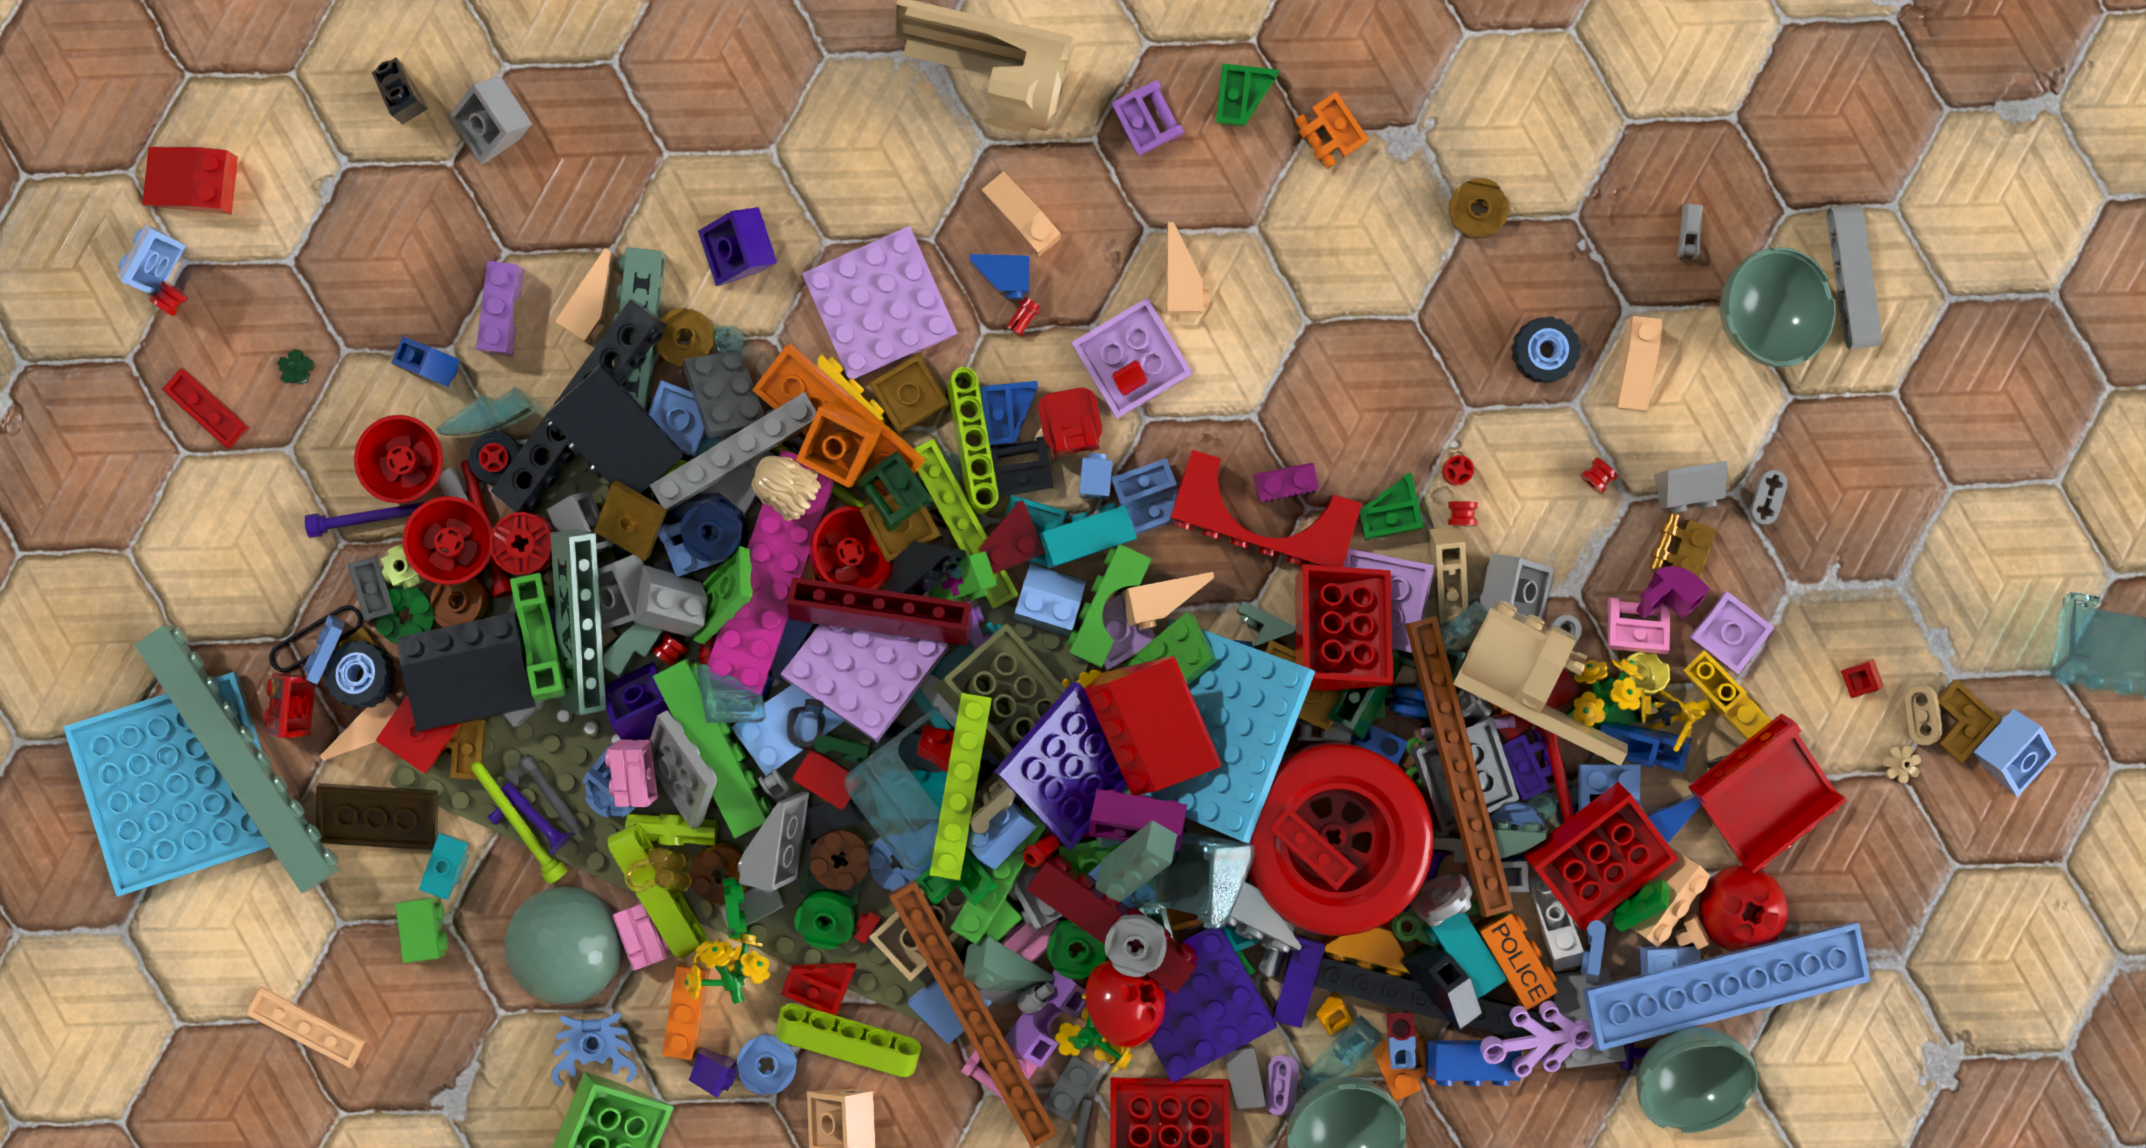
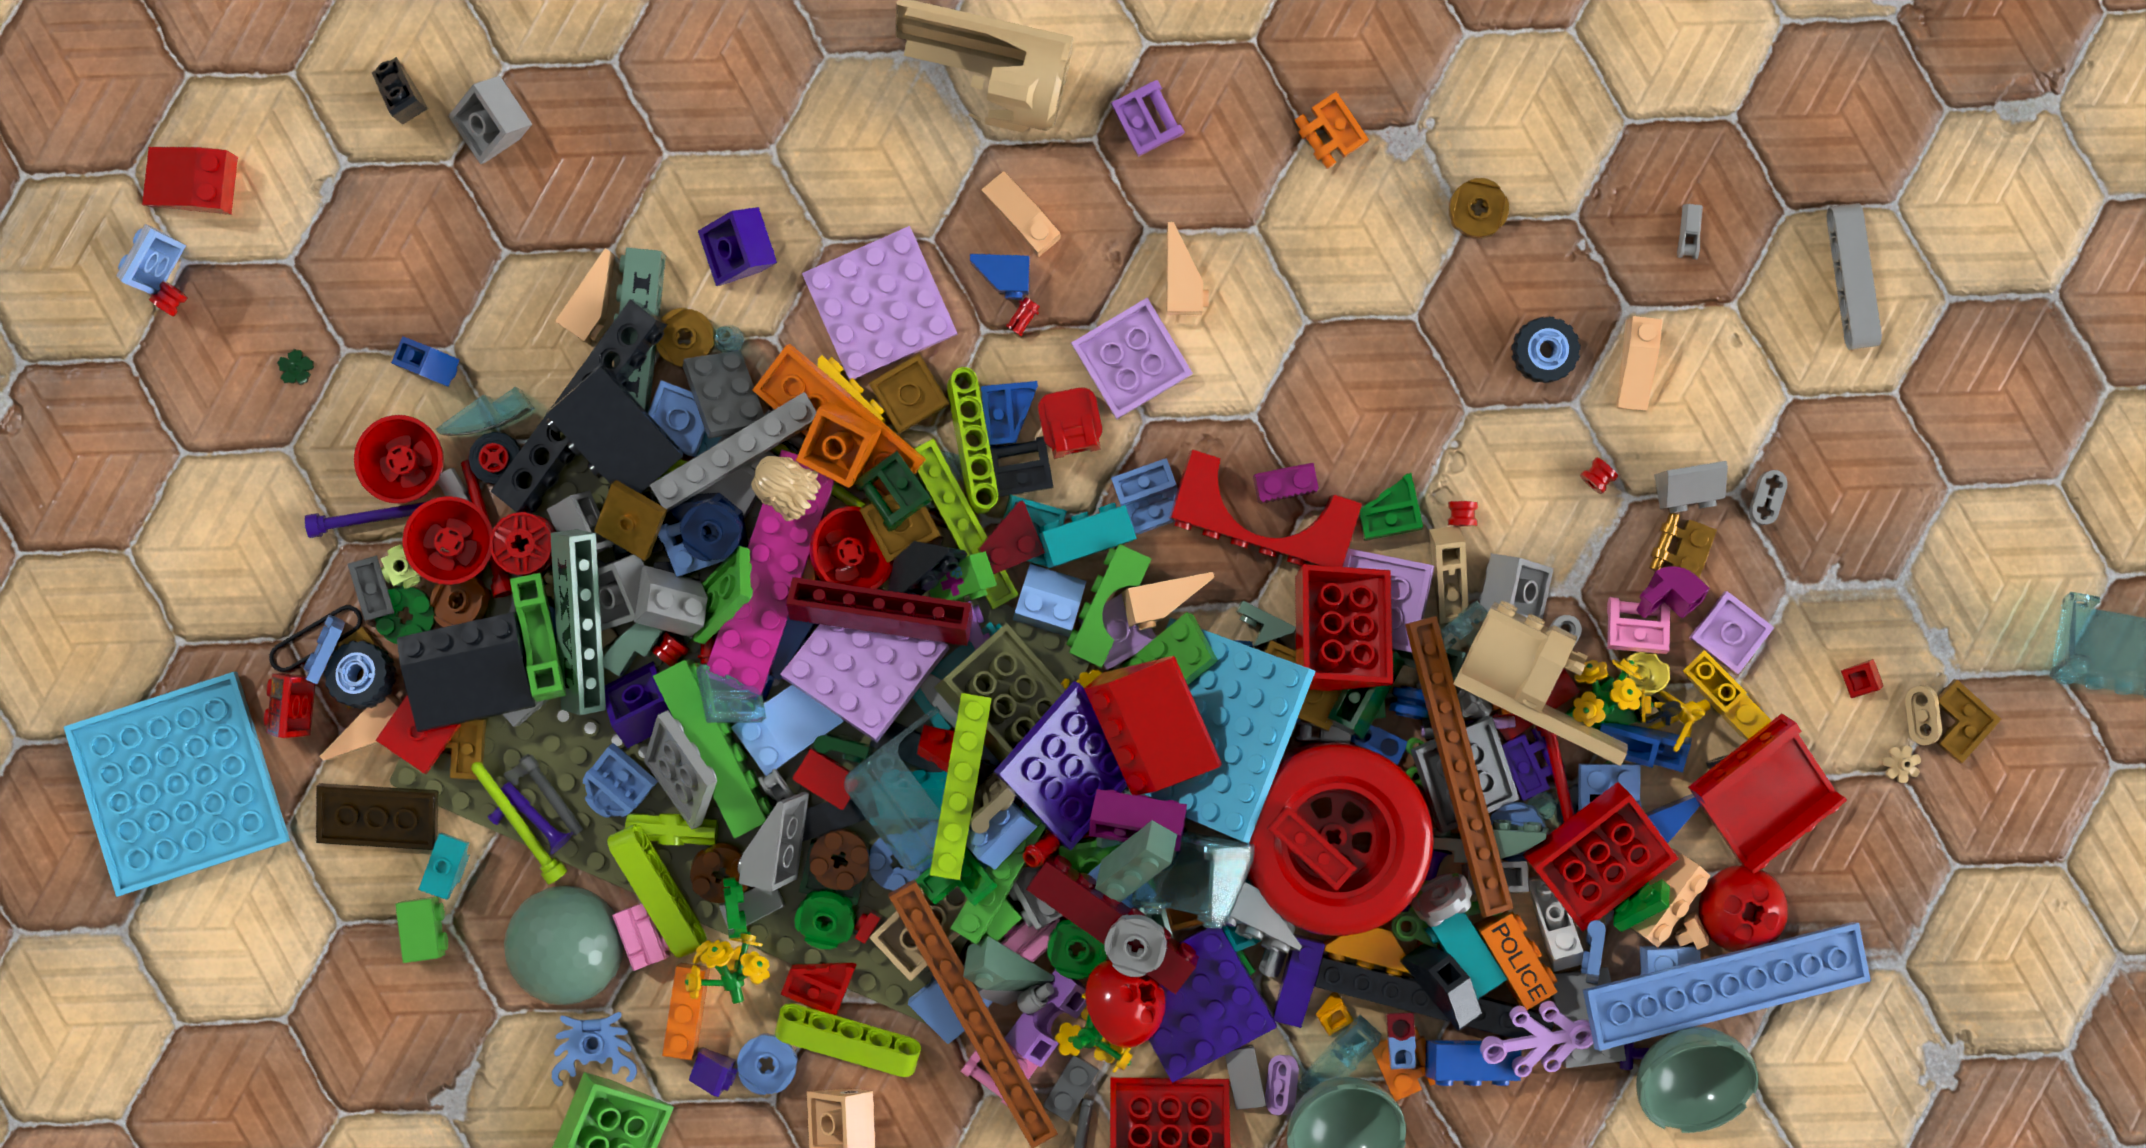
sand green brick [134,625,340,893] -> none
red tile [161,368,249,449] -> none
light nougat tile [245,986,367,1068] -> none
medium lavender arch [476,261,524,356] -> none
bright pink brick [605,740,658,807] -> none
clear yellow piece [624,847,691,892] -> none
black piece [787,699,826,749] -> none
medium blue brick [1079,453,1112,500] -> none
red slope [1111,360,1147,396] -> none
green wing [1215,63,1279,127] -> none
red wheel [1441,455,1474,486] -> none
sand green piece [1720,248,1836,367] -> none
light blue slope [1974,709,2057,797] -> none

